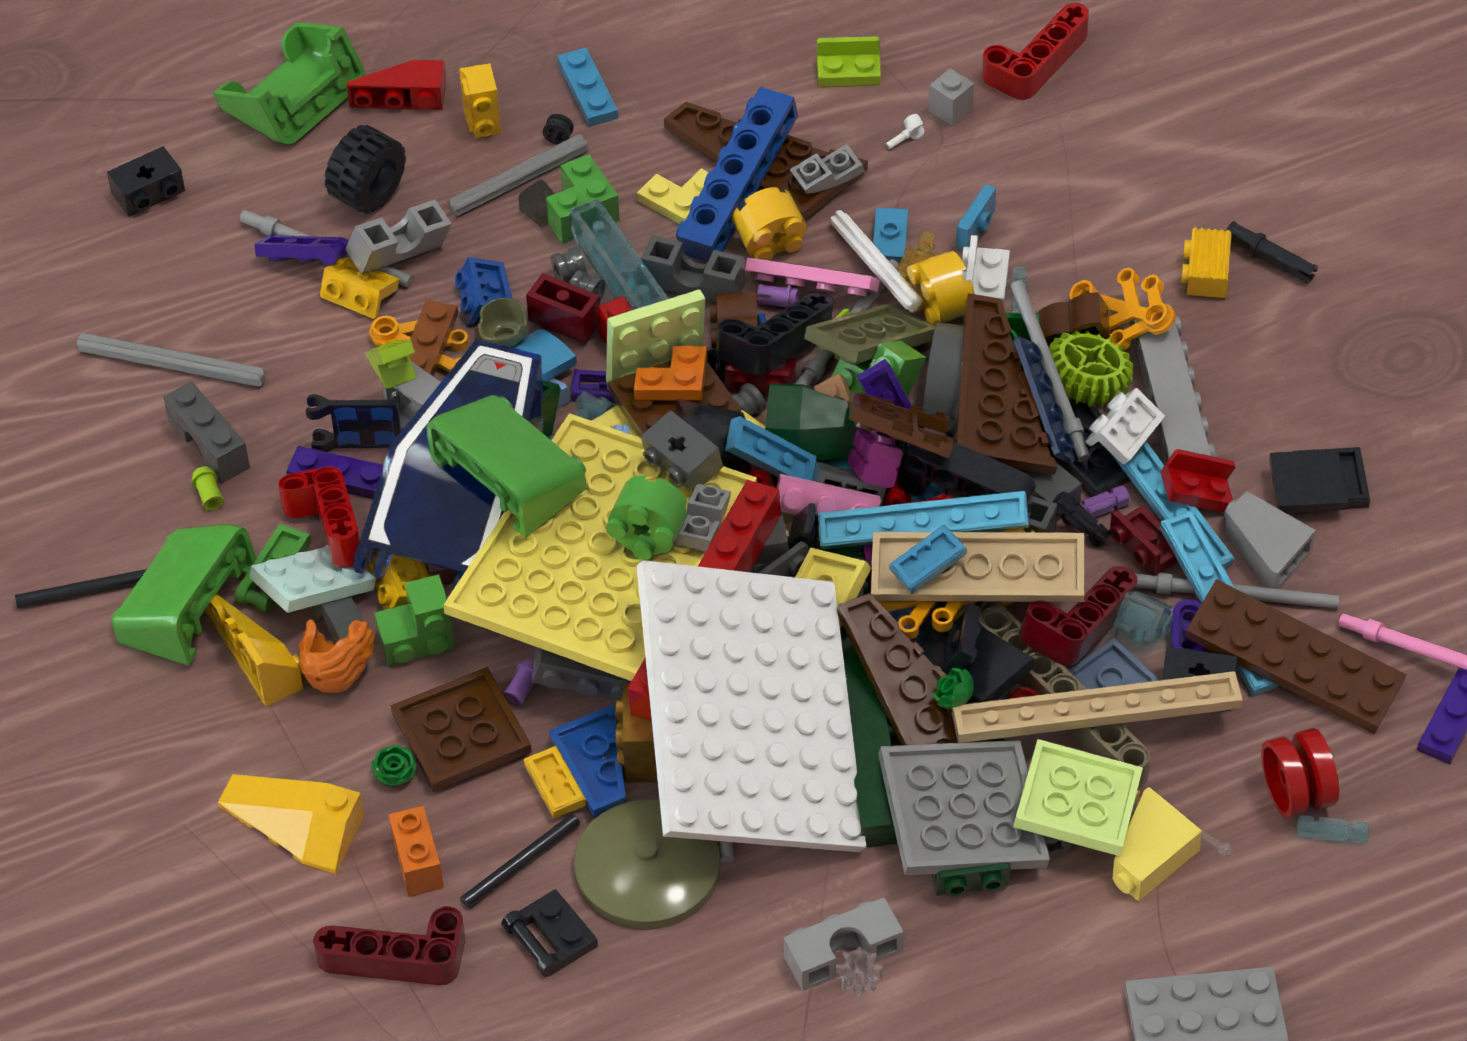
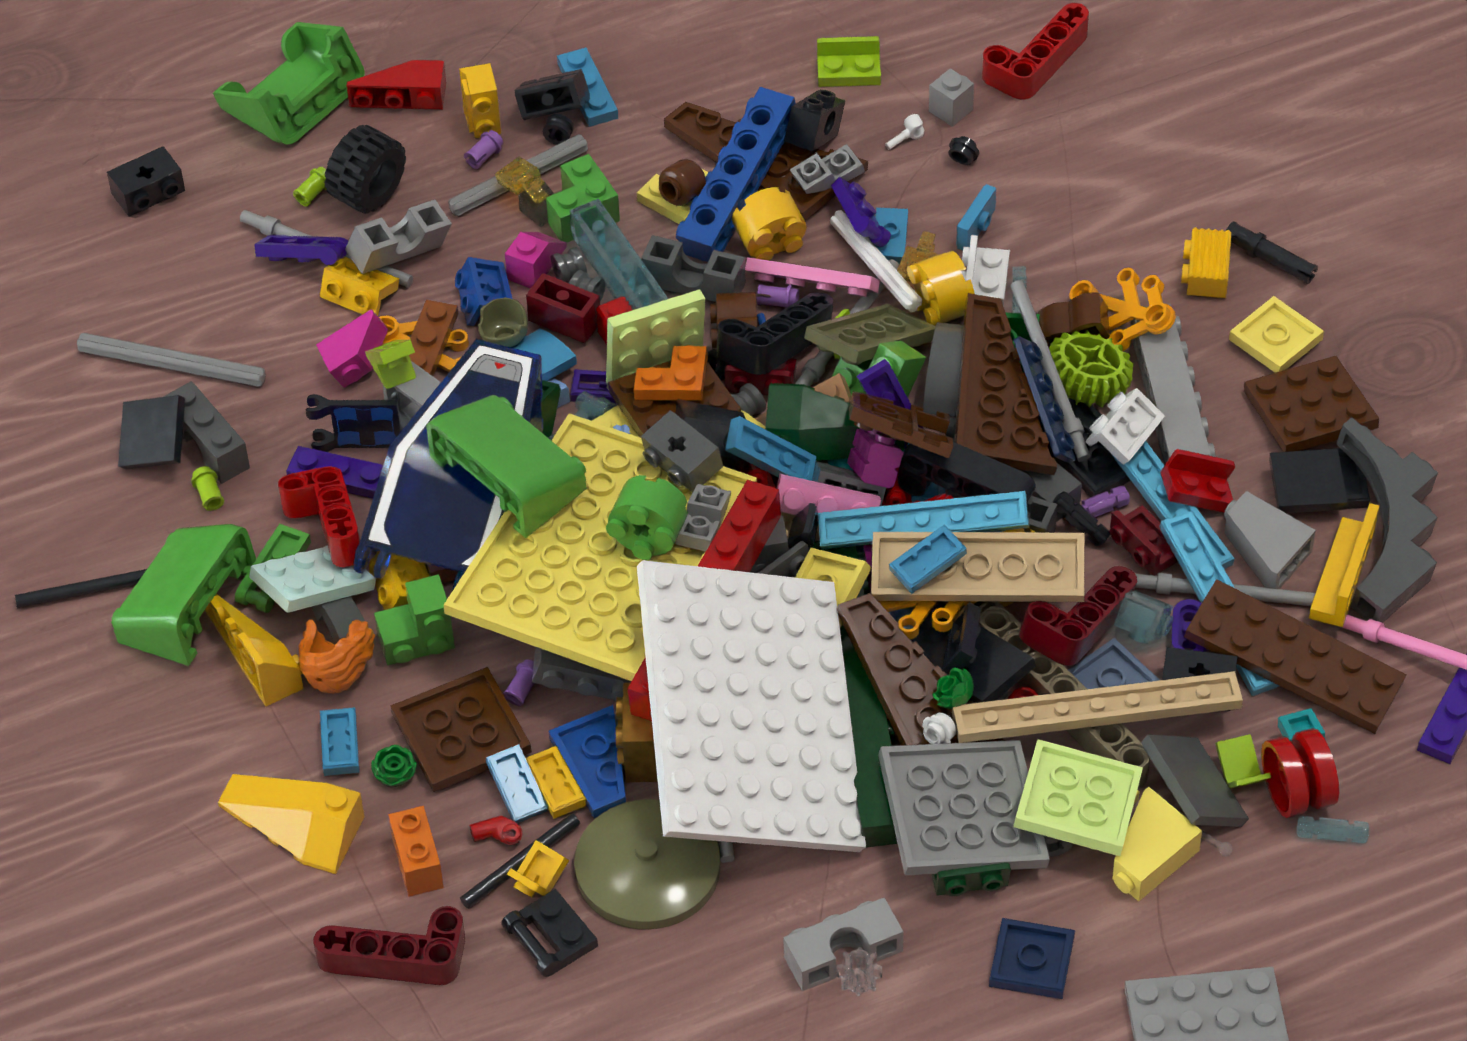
none -> black tile [118,395,185,469]
none -> lime pin [293,167,327,207]
none -> dark pink slope [316,309,388,388]
none -> dark azure plate [320,707,360,776]
none -> medium lavender pin [464,130,503,169]
none -> red arm [469,816,523,845]
none -> plate [485,744,548,823]
none -> clear yellow plate [495,156,549,204]
none -> dark pink slope [505,232,567,288]
none -> yellow bracket [507,840,569,898]
none -> black brick [514,69,590,120]
none -> reddish brown head [659,159,706,206]
none -> black brick [784,90,845,151]
none -> dark purple plate [831,176,891,247]
none -> white plate [923,713,956,744]
none -> black plate [948,136,980,165]
none -> dark blue tile [989,918,1075,999]
none -> dark grey tile [1141,734,1249,827]
none -> lime bracket [1215,734,1271,789]
none -> light yellow plate [1229,296,1324,373]
none -> reddish brown plate [1244,356,1379,452]
none -> teal tile [1278,708,1325,741]
none -> yellow fence [1309,503,1380,627]
none -> dark grey arch [1337,417,1438,623]

